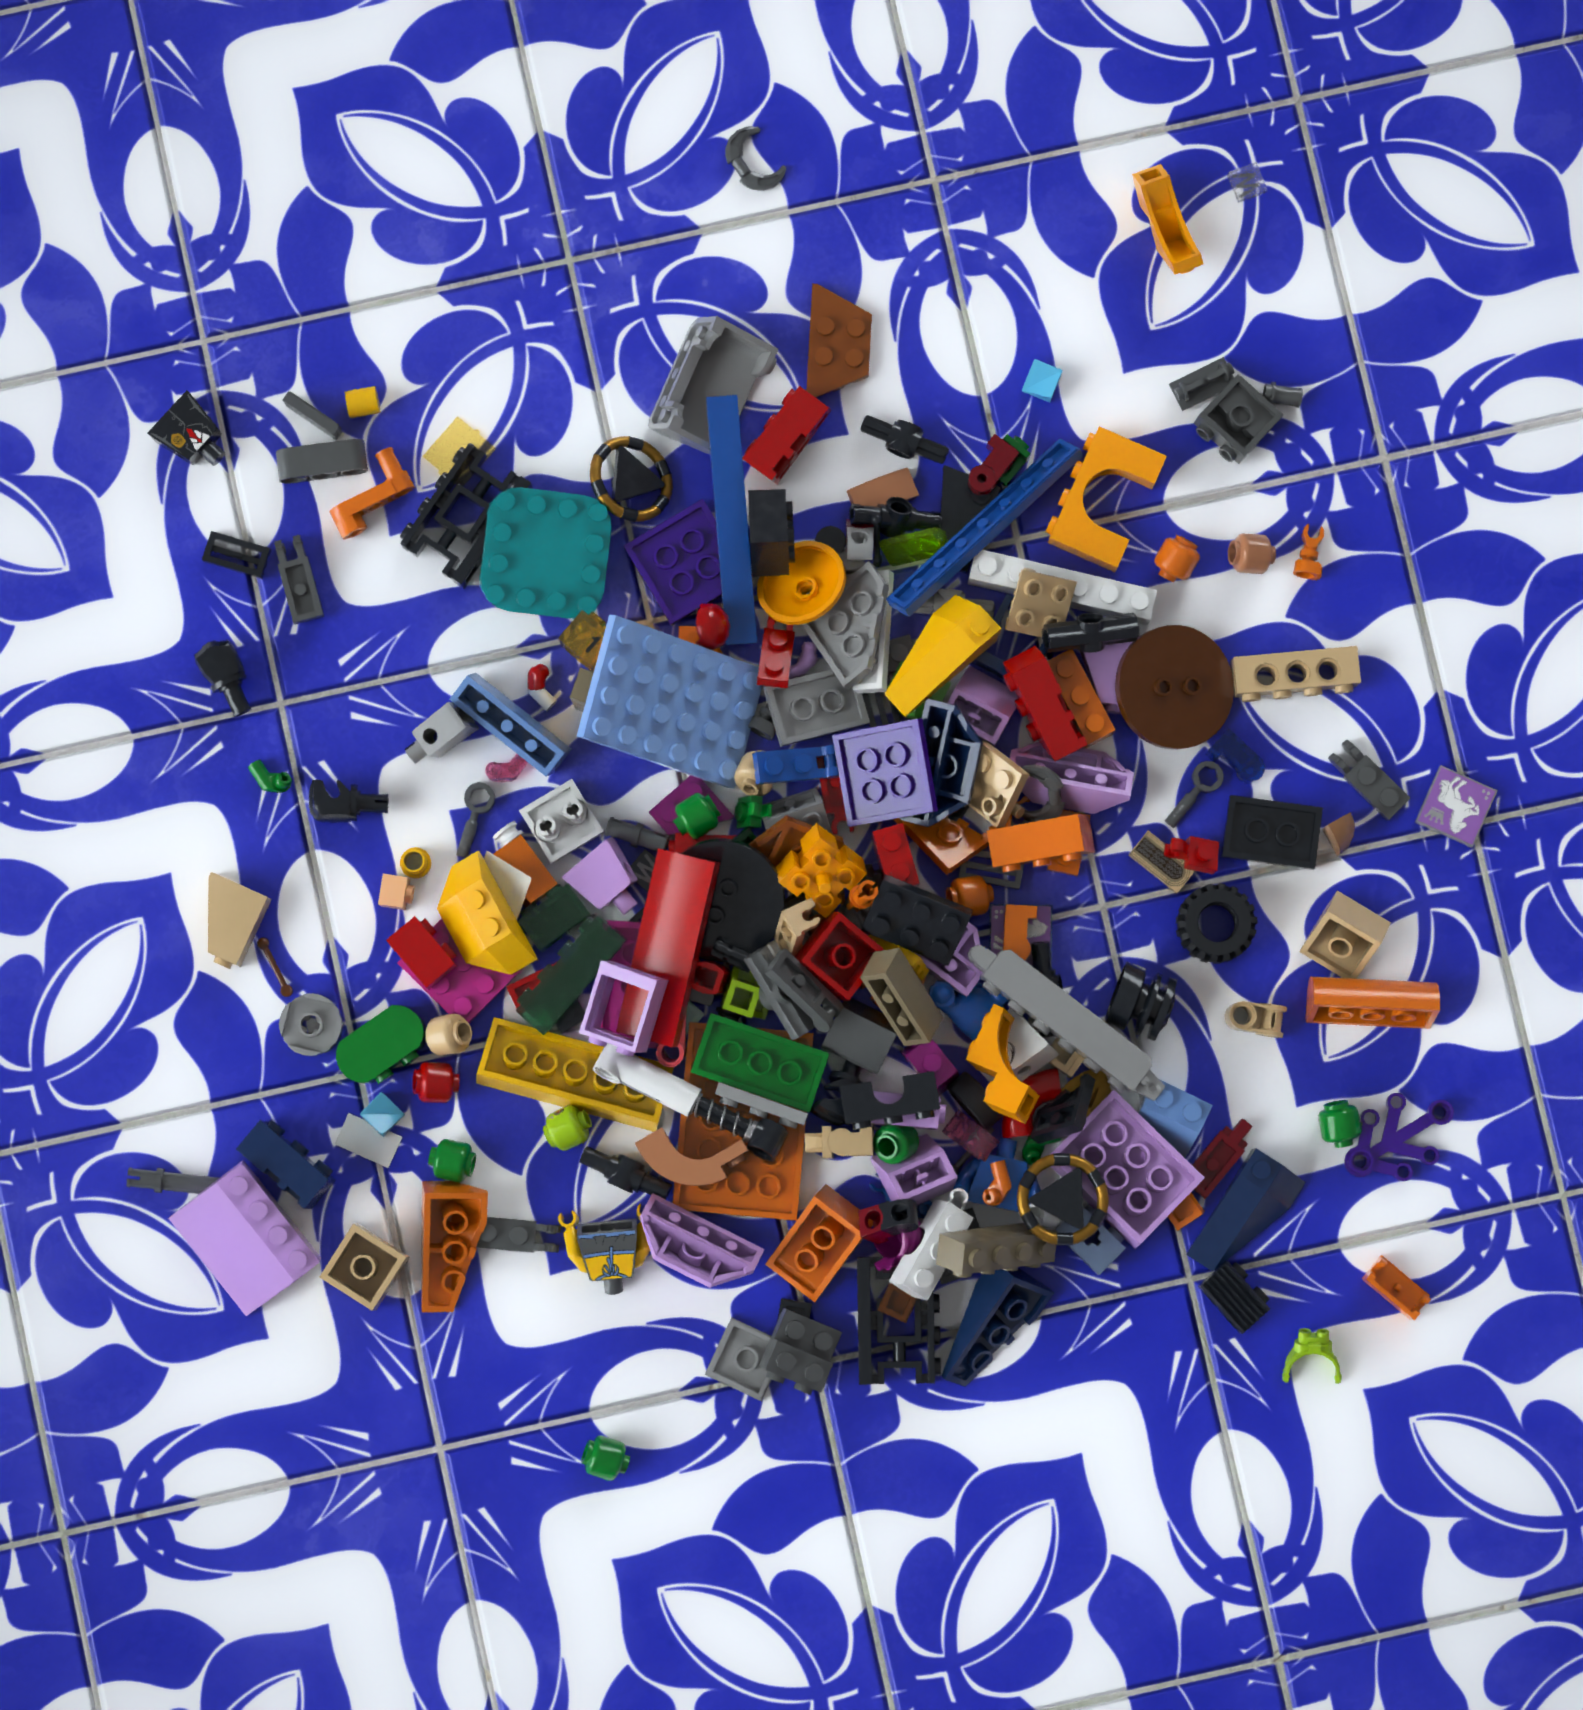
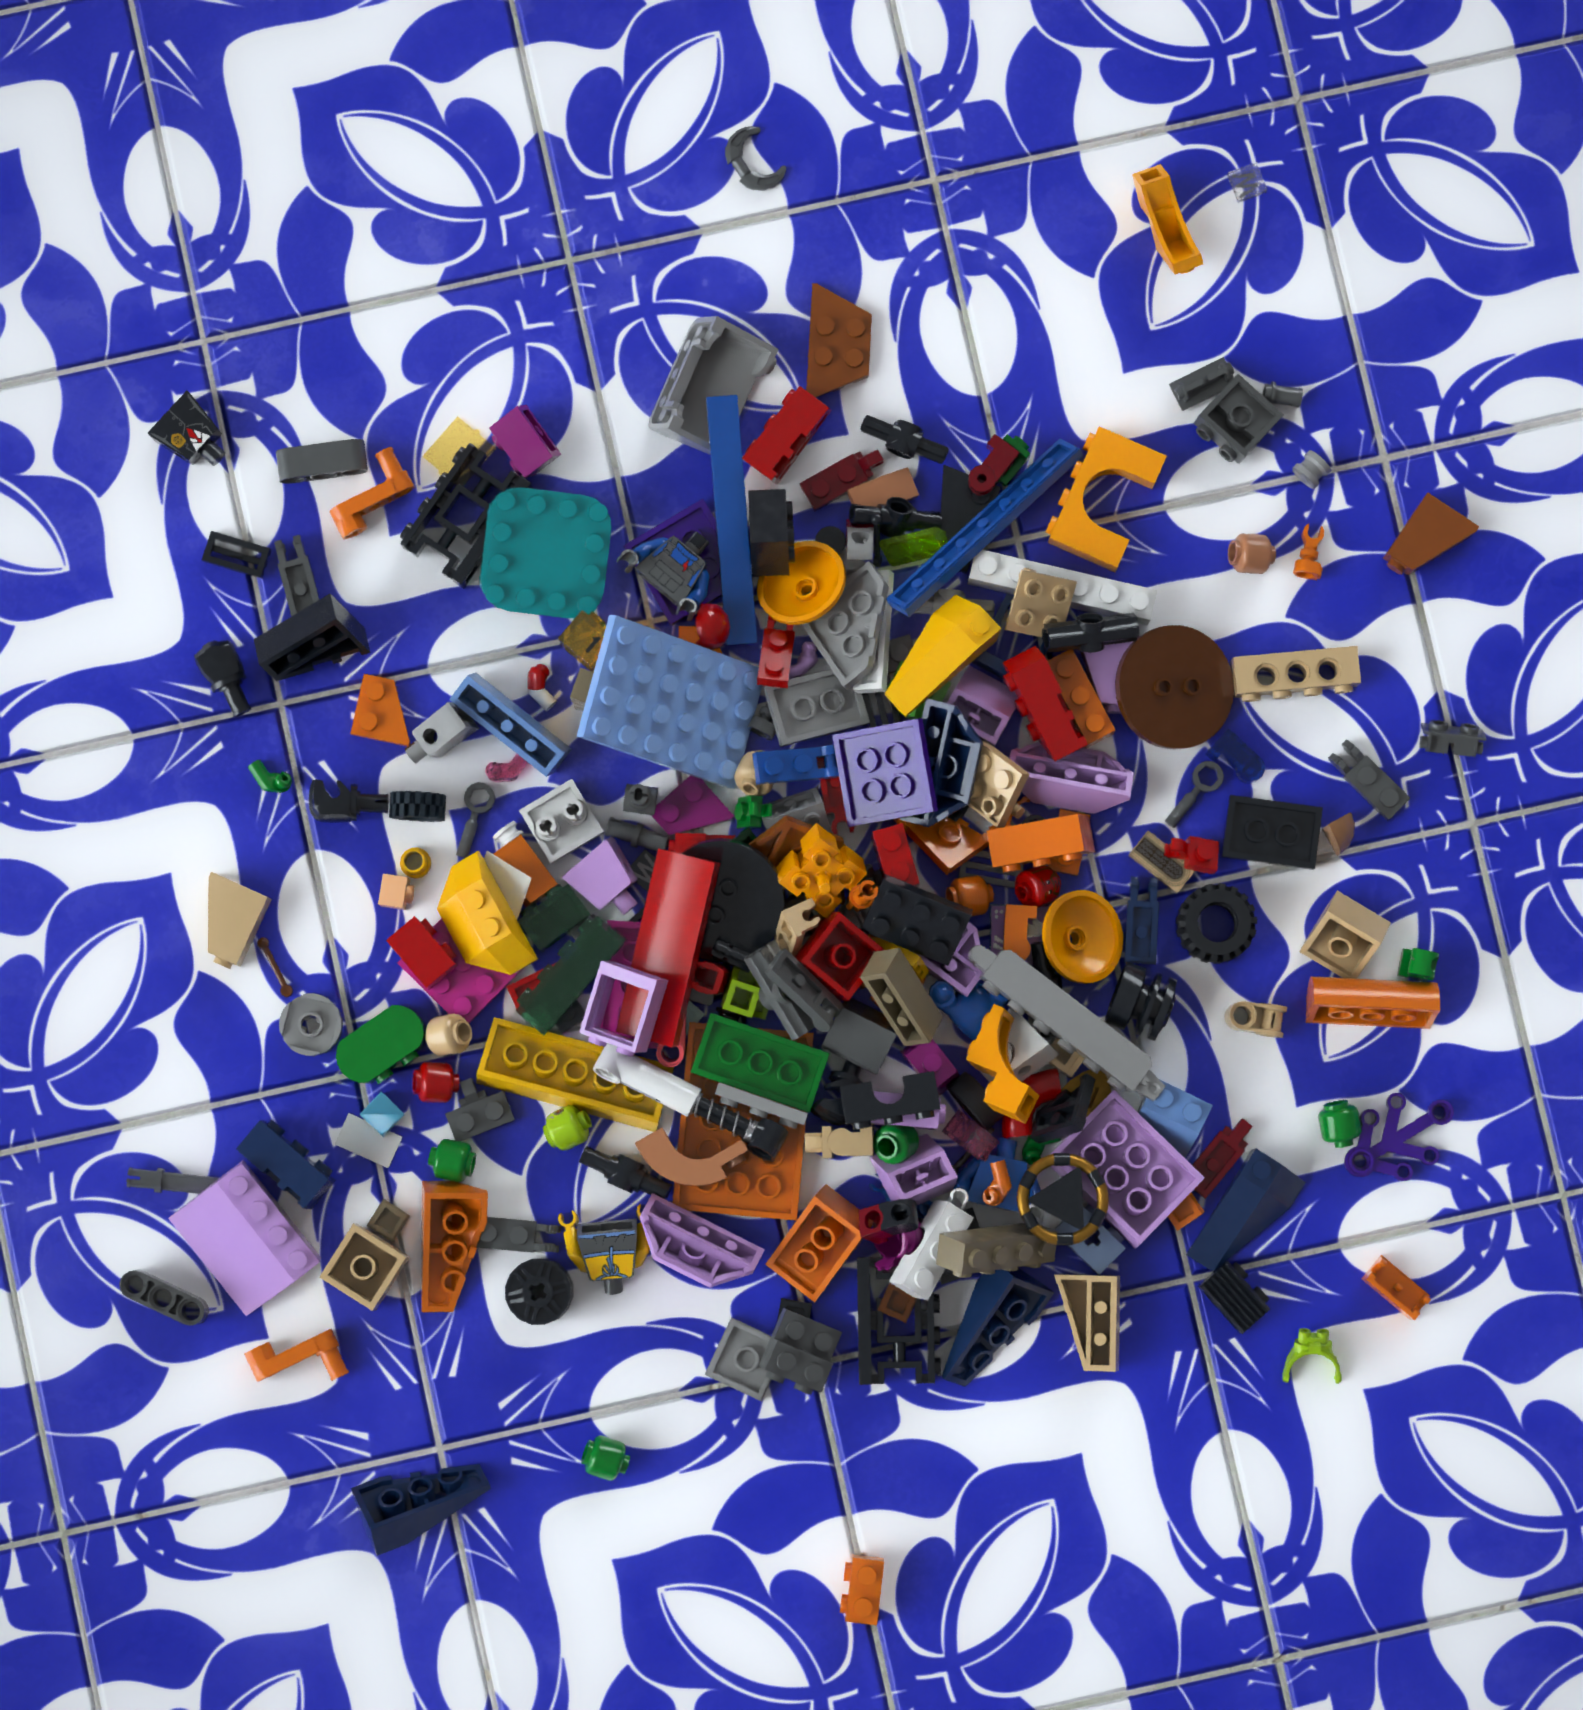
dark grey tile [282,391,342,440] -> none
yellow piece [345,386,381,419] -> none
piece [590,436,673,522] -> none
green head [673,793,721,839] -> none
dark grey piece [1021,764,1065,822] -> none
medium azure slope [1022,359,1063,403] -> none
orange head [1154,534,1200,583] -> none
tile [1415,765,1498,848] -> none
none -> dark grey beam [119,1270,209,1326]
none -> orange beam [244,1328,349,1382]
none -> black wedge [254,594,371,681]
none -> orange wing [350,674,411,747]
none -> dark blue wedge [351,1464,491,1556]
none -> dark tan tile [366,1199,411,1242]
none -> black bush [389,791,446,822]
none -> dark grey hinge [445,1078,515,1142]
none -> magenta brick [489,405,562,478]
none -> black wheel [505,1258,574,1325]
none -> torso [616,531,710,621]
none -> dark grey pin [623,784,658,815]
none -> dark red hinge [799,449,884,512]
none -> orange brick [840,1554,884,1625]
none -> red head [1015,866,1061,908]
none -> light orange dish [1042,890,1123,984]
none -> tan wedge [1054,1274,1120,1372]
none -> dark blue hinge [1124,876,1159,965]
none -> light grey wheel [1292,450,1332,489]
none -> dark orange slope [1383,493,1480,575]
none -> green leg [1397,948,1439,982]
none -> dark grey hinge [1419,720,1486,757]

